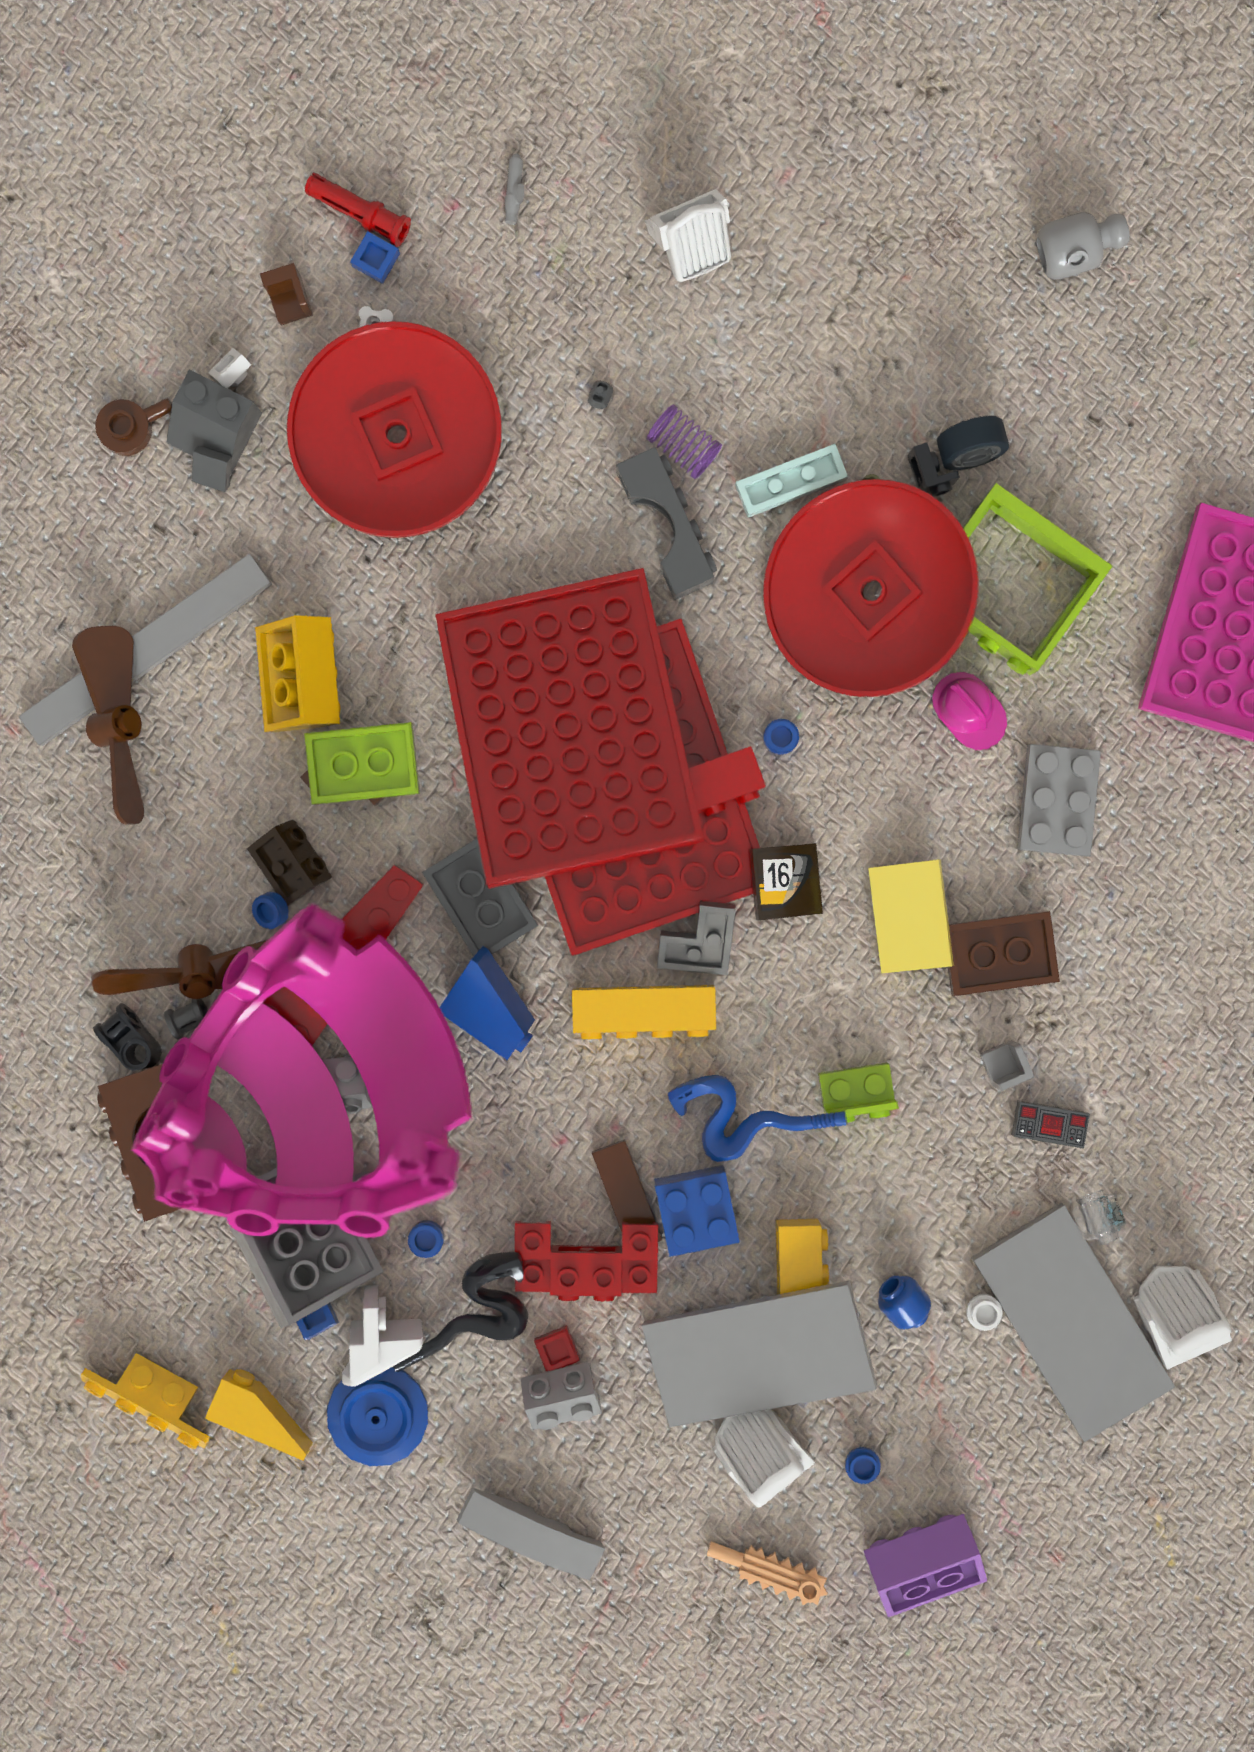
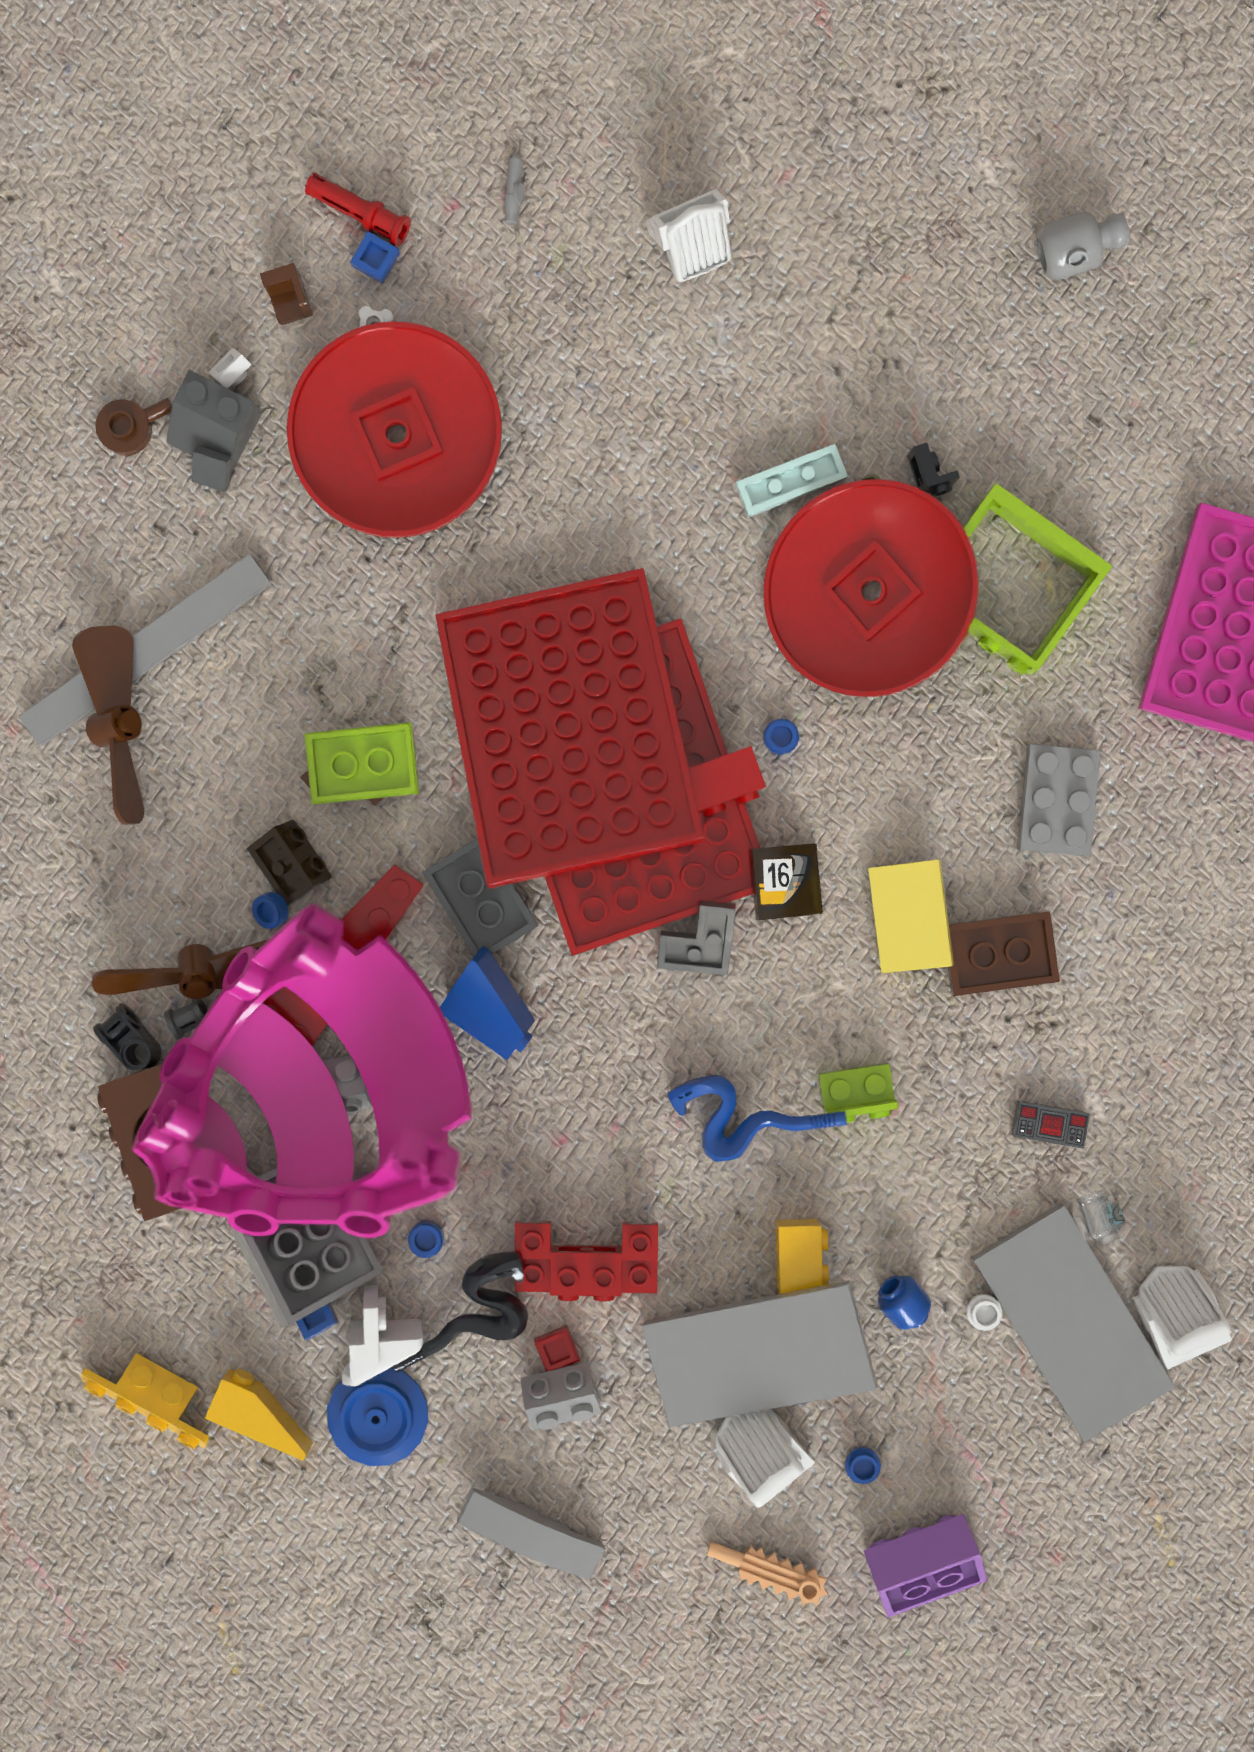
yellow slope [255,615,340,732] -> none
yellow brick [572,985,716,1039] -> none
dark grey rock [588,380,613,409] -> none
reddish brown tile [592,1139,662,1242] -> none
dark grey arch [616,447,717,601] -> none
medium lavender piece [646,404,722,479] -> none
blue brick [654,1165,740,1257] -> none
dark pink piece [932,672,1007,750] -> none
black wheel [936,416,1009,471] -> none
light grey panel [979,1040,1035,1091] -> none

